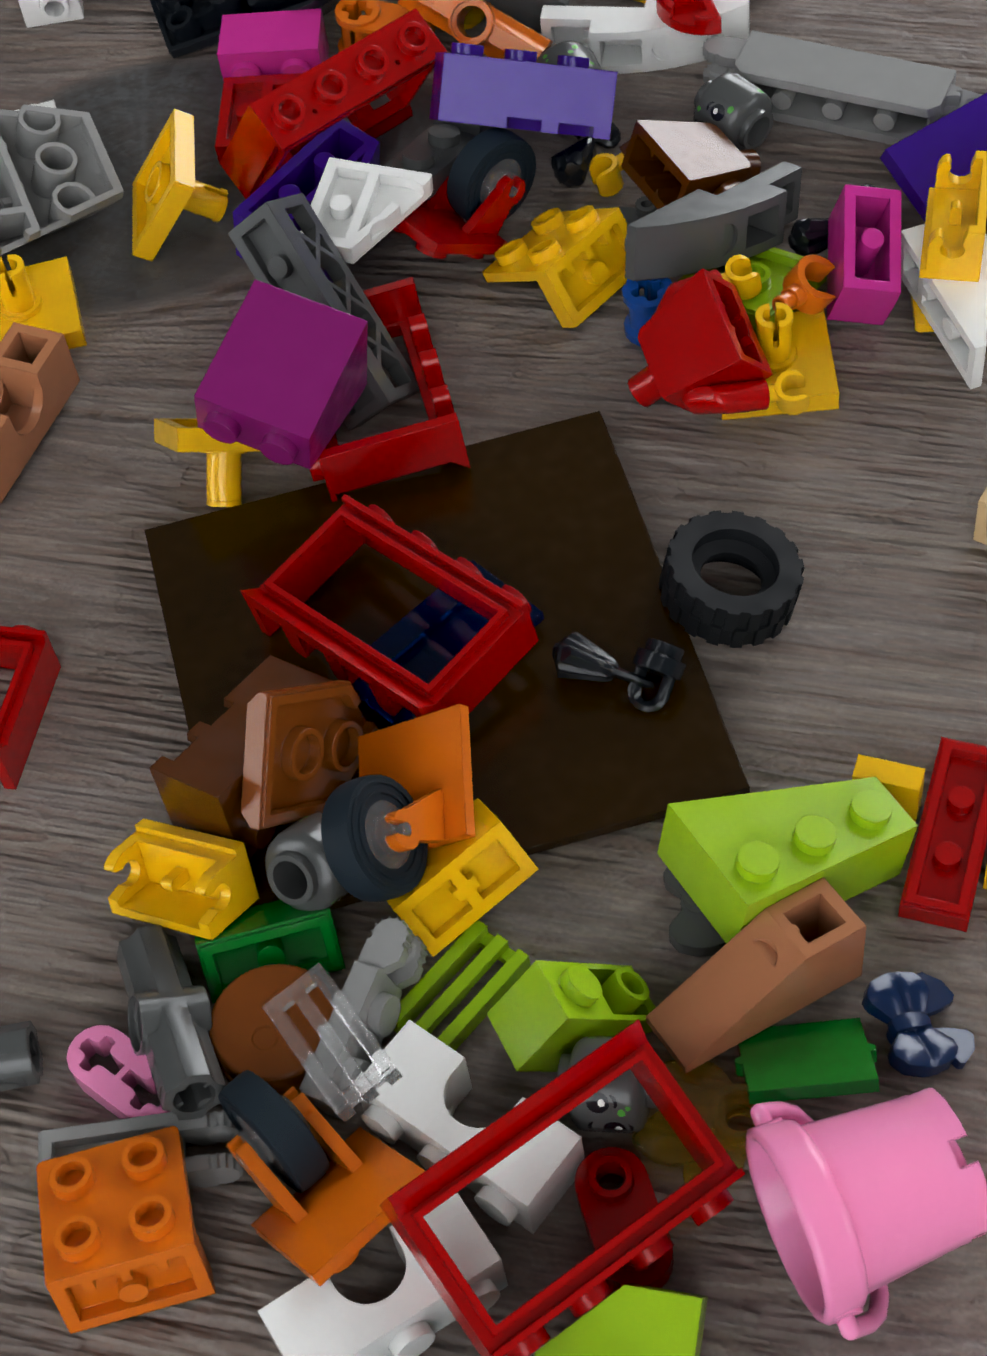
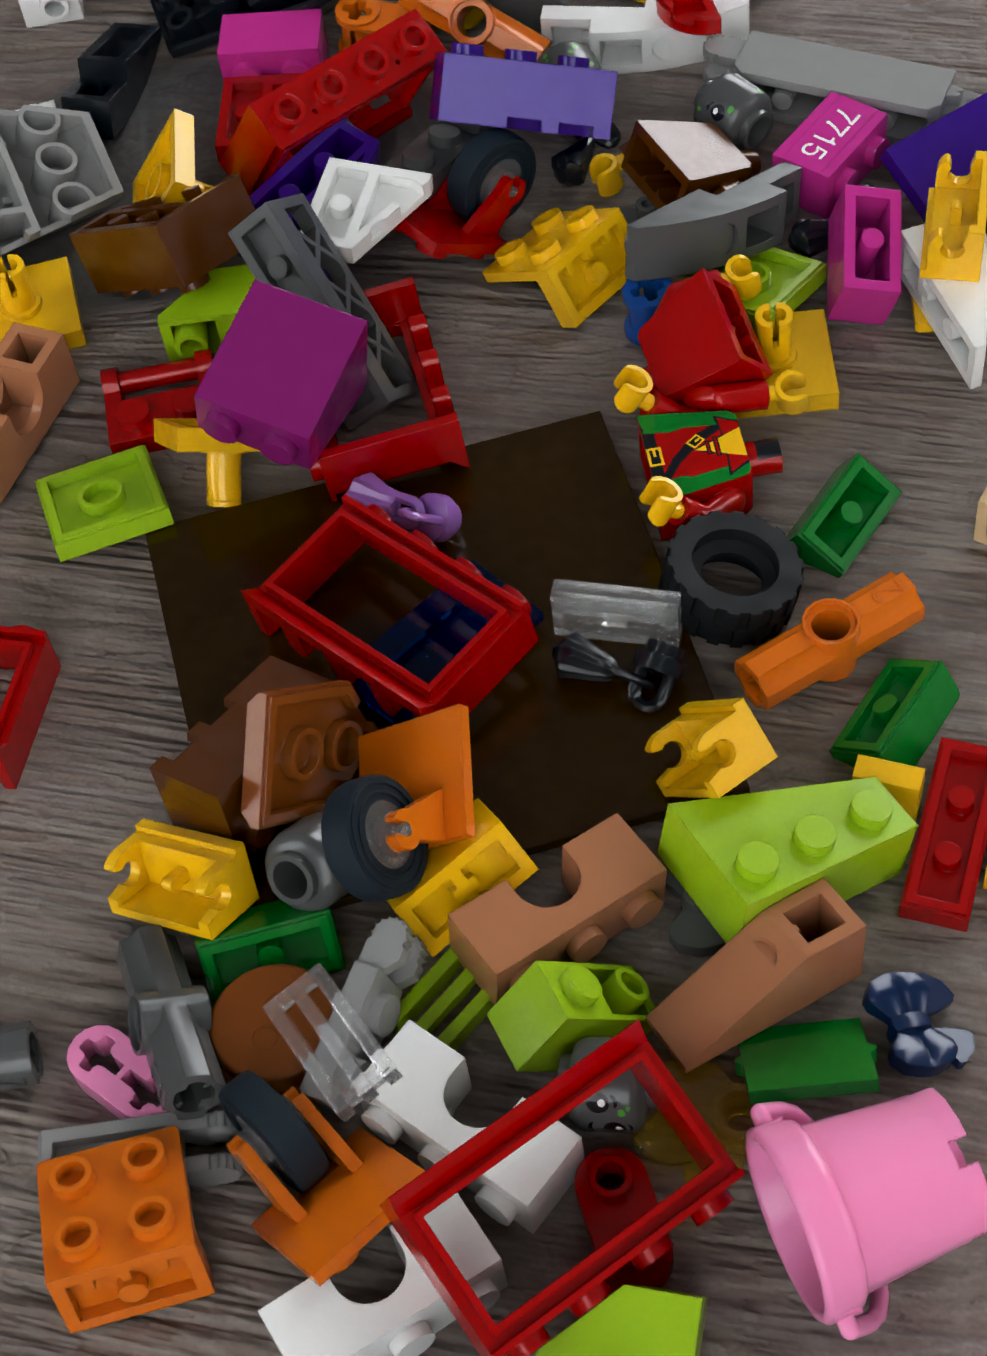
orange piece [772,255,836,315] -> none
none -> lime tile [35,445,174,562]
none -> black slope [61,23,162,140]
none -> reddish brown wedge [69,173,255,297]
none -> red plate [100,348,214,454]
none -> lime slope [158,264,255,362]
none -> medium lavender piece [345,472,462,543]
none -> nougat arch [448,813,667,1005]
none -> clear tile [550,579,683,648]
none -> torso [614,364,783,540]
none -> yellow hinge [645,698,778,799]
none -> orange piece [735,572,925,710]
none -> dark pink brick [772,92,890,218]
none -> green slope [786,453,902,578]
none -> green slope [829,658,960,767]

